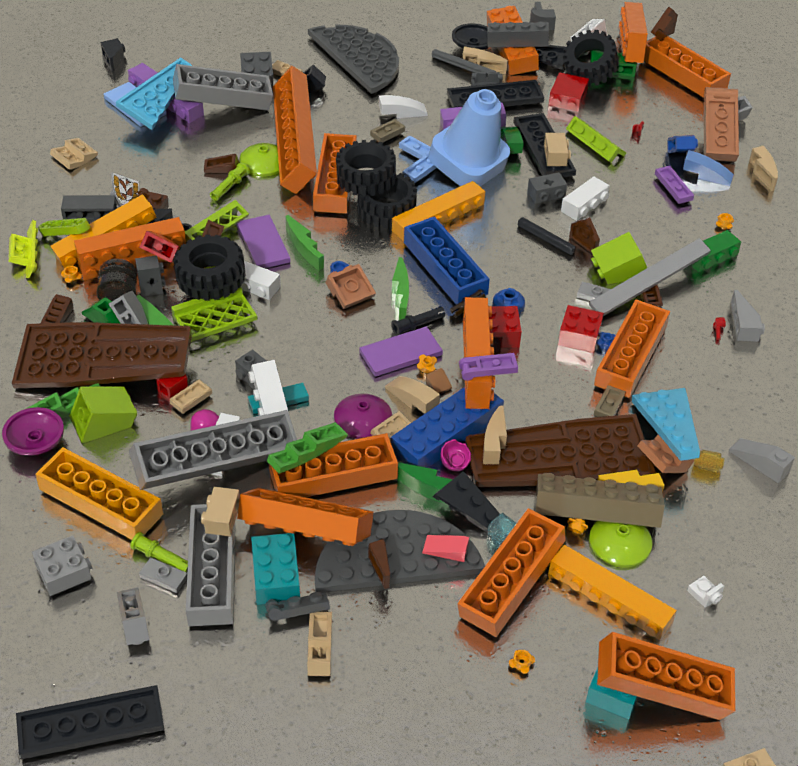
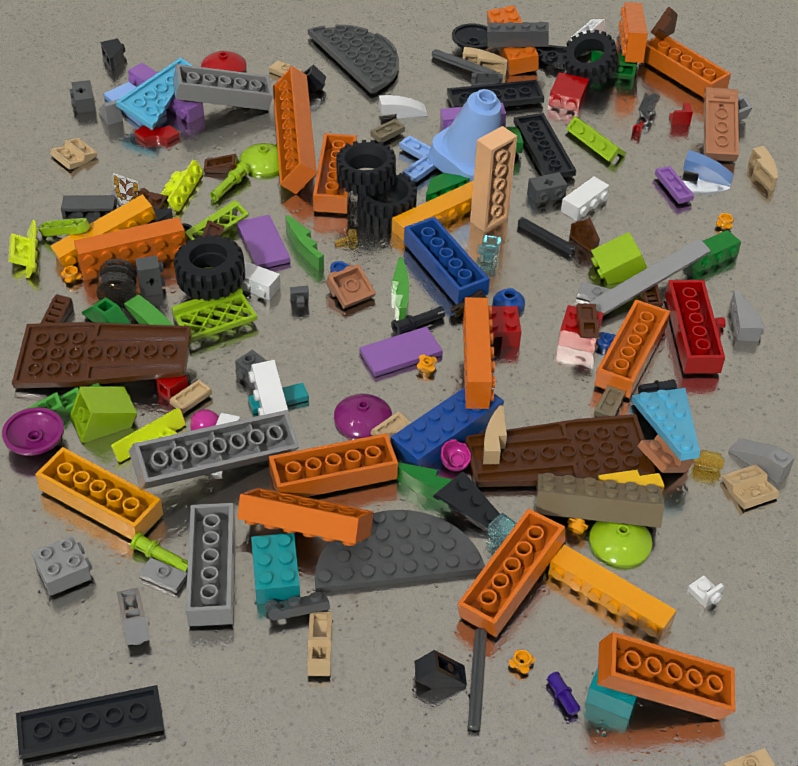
light grey slope [109,291,148,325] -> none
red slope [139,231,180,263] -> none
tan brick [201,487,240,537] -> none
dark grey brick [240,52,273,88] -> none
bright green slope [267,422,348,474] -> none
reddish brown slope [368,539,390,589] -> none
tan slope [385,376,440,414] -> none
coral slope [422,535,469,562] -> none
medium nougat slope [426,368,452,394] -> none
medium lavender plate [459,353,518,380] -> none
dark grey brick [530,1,556,30] -> none
tan brick [544,133,571,166] -> none
blue brick [667,135,698,153] -> none
none -> dark grey brick [69,80,96,113]
none -> light grey slope [98,99,123,125]
none -> neon yellow bracket [111,408,186,462]
none -> red tile [134,125,180,144]
none -> neon yellow bracket [161,160,204,212]
none -> red dish [201,51,247,72]
none -> dark grey tile [290,285,309,308]
none -> clear yellow hand [334,229,358,245]
none -> black slope [414,650,467,689]
none -> green slope [426,173,470,202]
none -> dark grey axle [468,628,487,731]
none -> light nougat brick [470,126,517,232]
none -> clear light blue brick [477,235,501,264]
none -> dark purple axle [546,672,580,715]
none -> reddish brown slope [576,303,599,338]
none -> dark grey hinge [638,92,660,122]
none -> black axle [638,379,677,394]
none -> red brick [665,280,725,374]
none -> red panel [669,103,693,125]
none -> tan slope [722,464,779,510]

